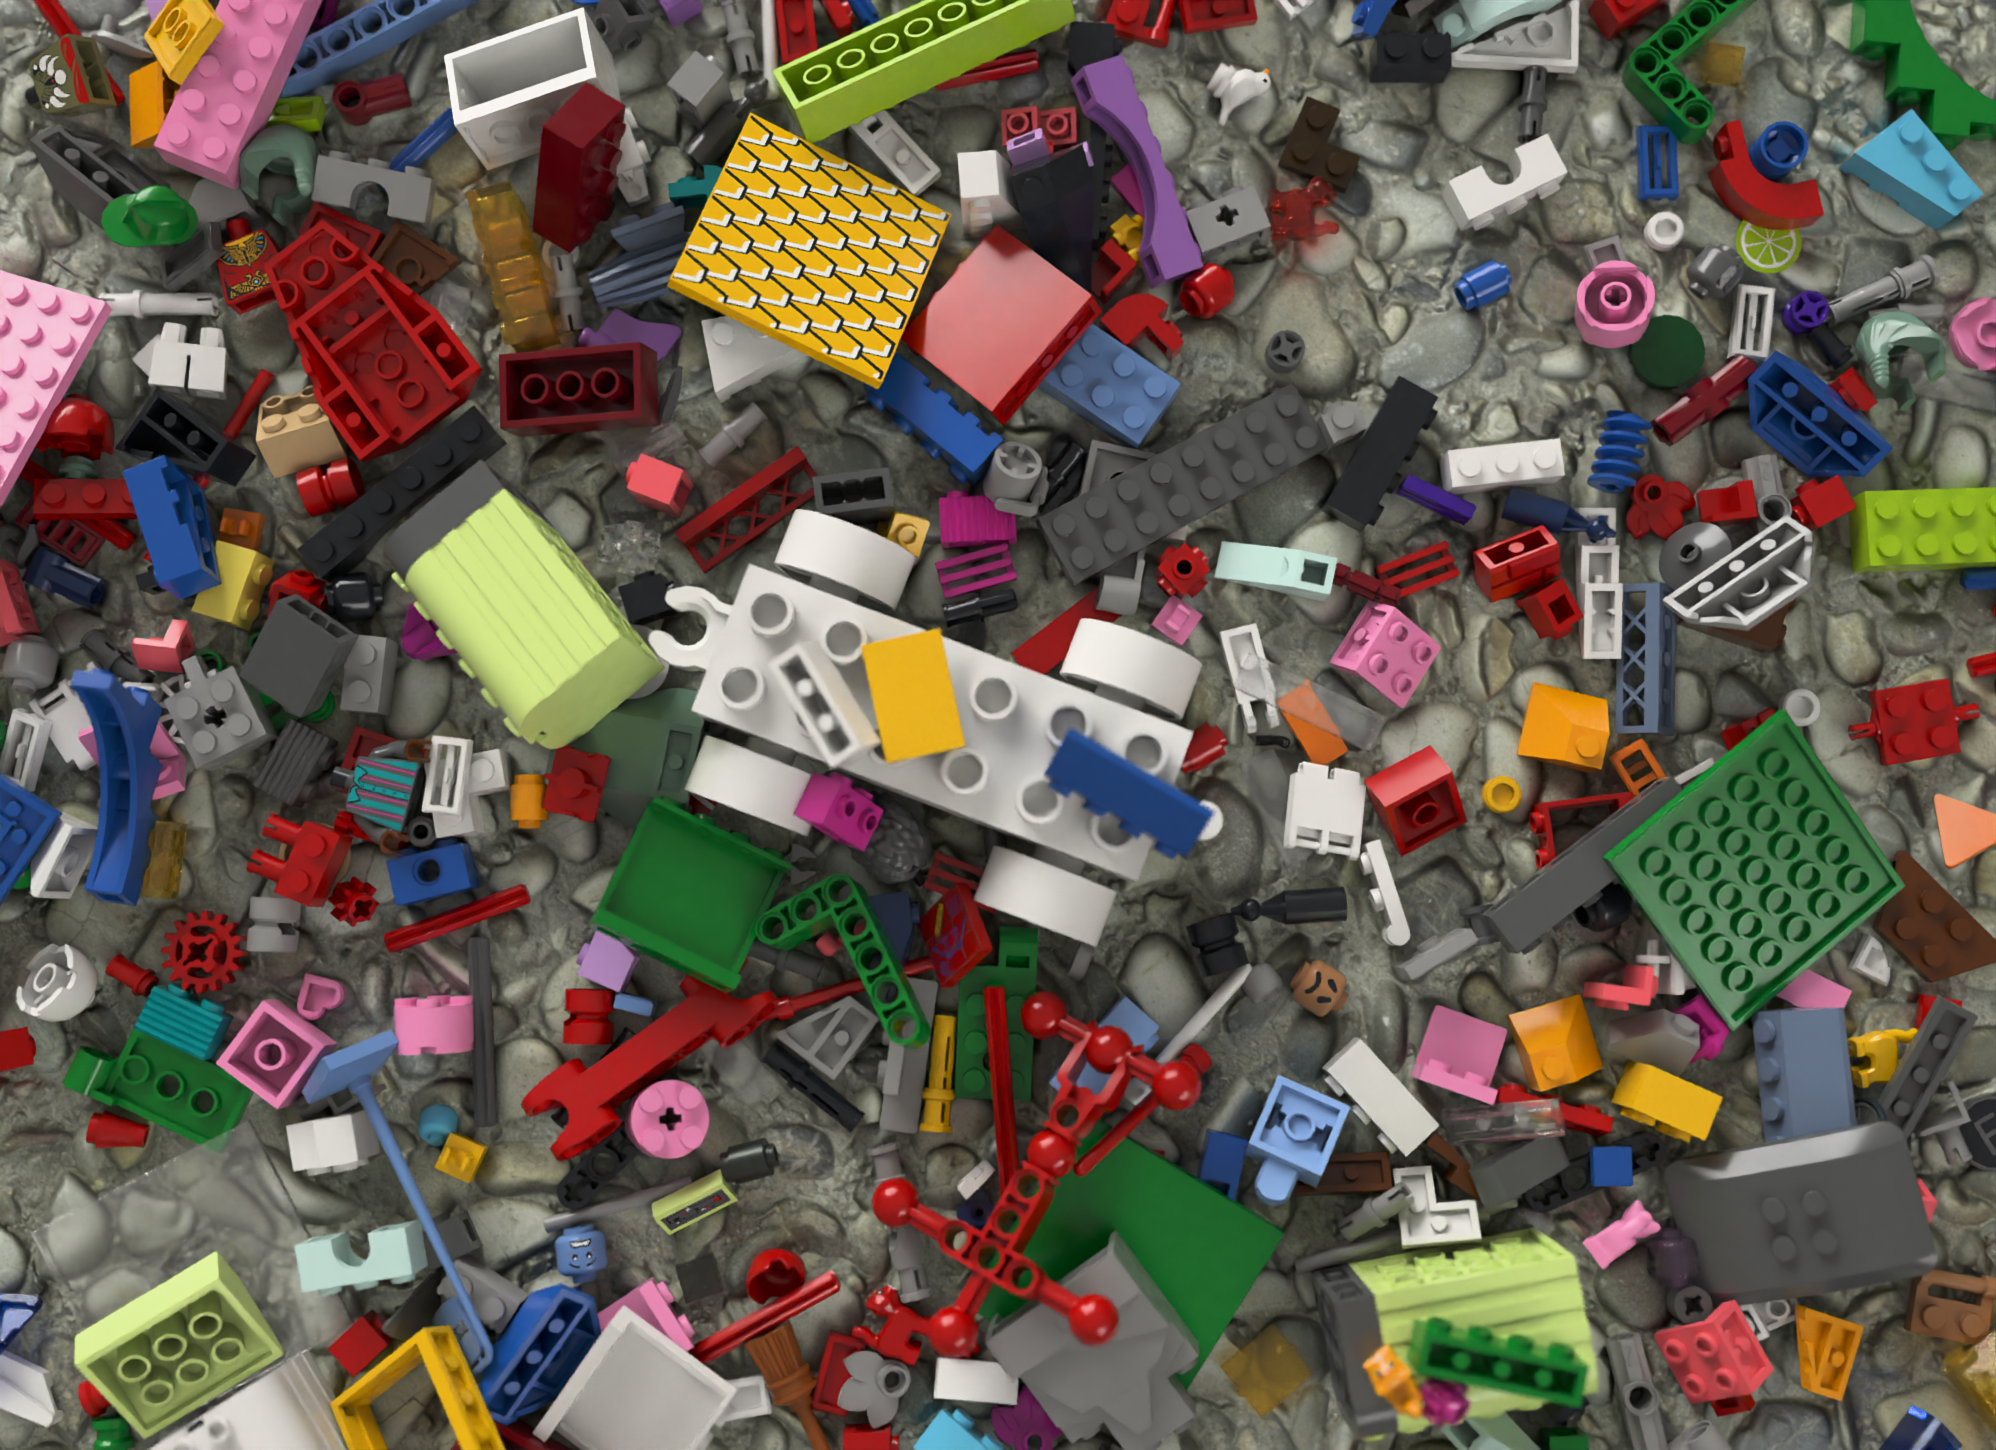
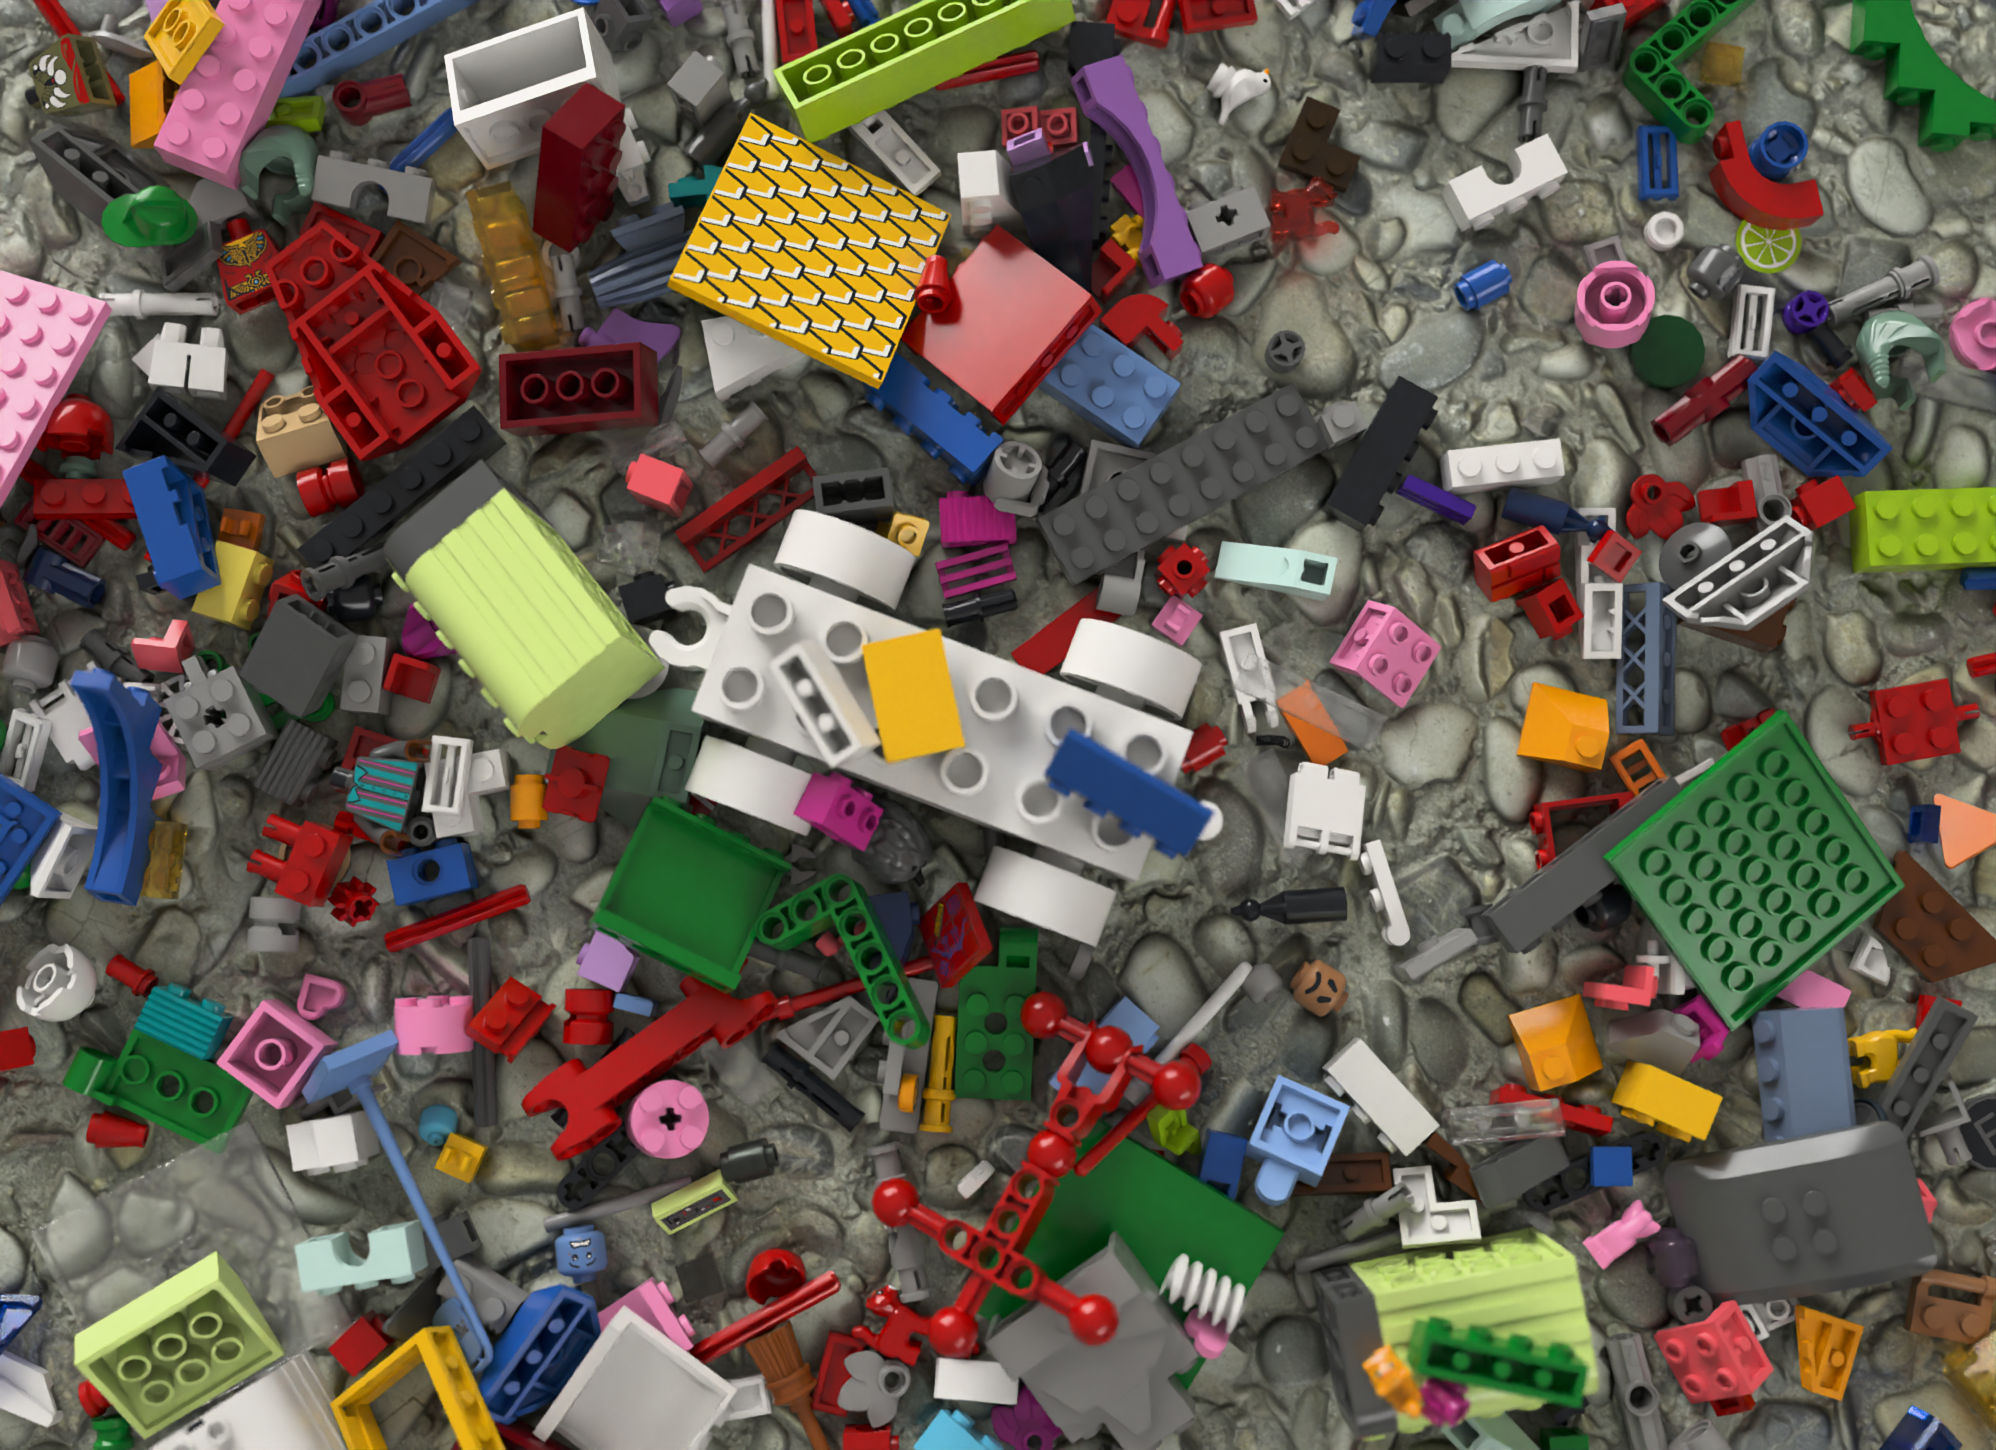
red gear [160,910,249,993] -> none
red tile [923,852,996,914] -> none
dark blue plate [956,1189,997,1232] -> none
red axle [984,985,1020,1196] -> none
black wheel [1186,912,1249,978] -> none
clear yellow piece [1220,1323,1313,1418] -> none
dark red axle [1332,563,1402,607] -> none
red slope [1364,745,1467,857] -> none
red tile [1375,541,1460,599] -> none
bright pink bracket [1411,1005,1507,1105] -> none
yellow tile [1481,776,1522,814] -> none
blue piece [1587,410,1652,494] -> none
white tile [1778,689,1820,727] -> none
medium azure wedge [1838,109,1983,231] -> none
none -> dark grey pin [300,541,390,601]
none -> red panel [383,653,441,704]
none -> red plate [465,976,556,1064]
none -> light orange tile [898,1073,919,1113]
none -> red cone [914,255,952,314]
none -> lime slope [1147,1104,1202,1155]
none -> white piece [1159,1253,1247,1334]
none -> bright pink tile [1184,1308,1230,1359]
none -> flat silver tile [1578,3,1627,73]
none -> red tile [1586,529,1642,583]
none -> clear blue tile [1908,804,1941,845]

